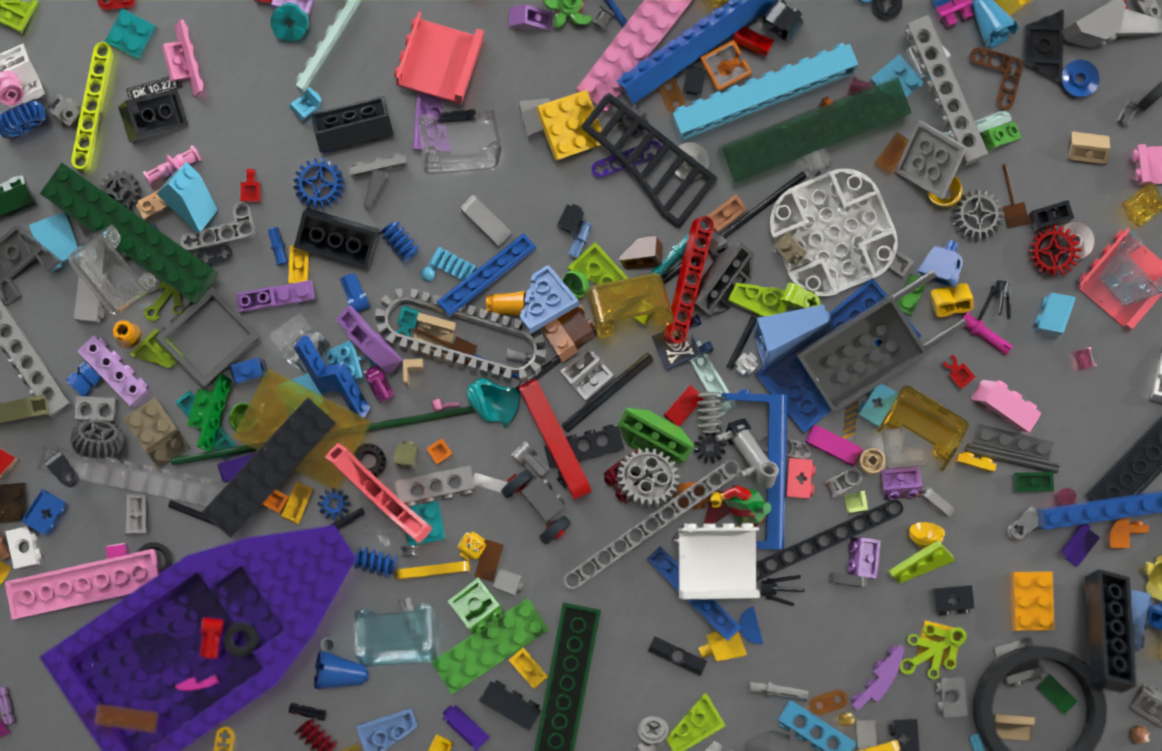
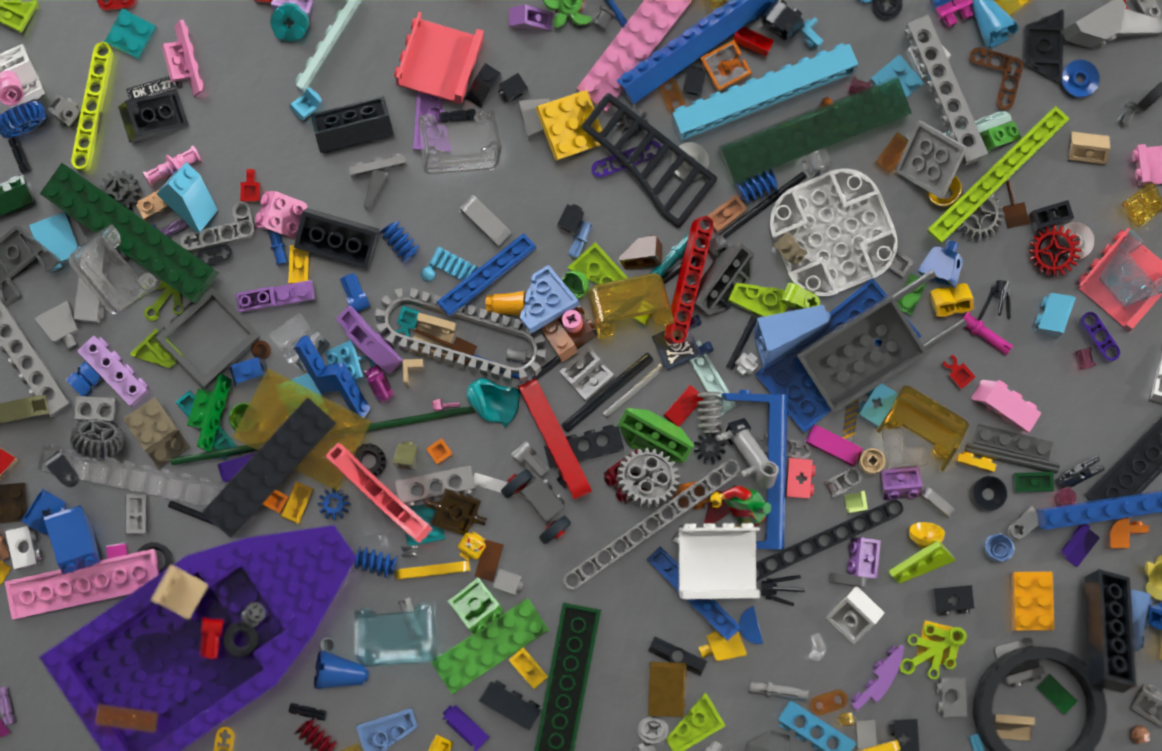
light orange plant [113,320,141,349] -> none
dark pink slope [176,675,220,690] -> none
blue gear [293,158,344,209] -> none
black bar [328,507,365,529] -> none
none -> black axle [8,137,31,173]
none -> light grey torso [35,301,80,350]
none -> blue slope [44,505,100,575]
none -> tan bracket [151,565,208,619]
none -> lavender axle [160,218,188,237]
none -> dark grey wheel [241,603,265,627]
none -> reddish brown tile [251,341,271,360]
none -> bright pink bracket [255,191,307,239]
none -> dark brown plate [425,488,487,535]
none -> black slope [465,63,502,109]
none -> black brick [498,73,528,104]
none -> bright pink wheel [562,310,583,333]
none -> light grey bar [602,363,665,418]
none -> pearl gold piece [648,662,687,717]
none -> blue piece [735,168,778,204]
none -> medium azure bracket [801,17,823,50]
none -> clear arm [809,633,826,662]
none -> white slope [826,586,885,645]
none -> lime plate [927,106,1070,245]
none -> black piece [972,476,1007,511]
none -> medium blue hair [985,533,1014,563]
none -> black hinge [1055,455,1105,489]
none -> dark purple beam [1079,312,1120,363]

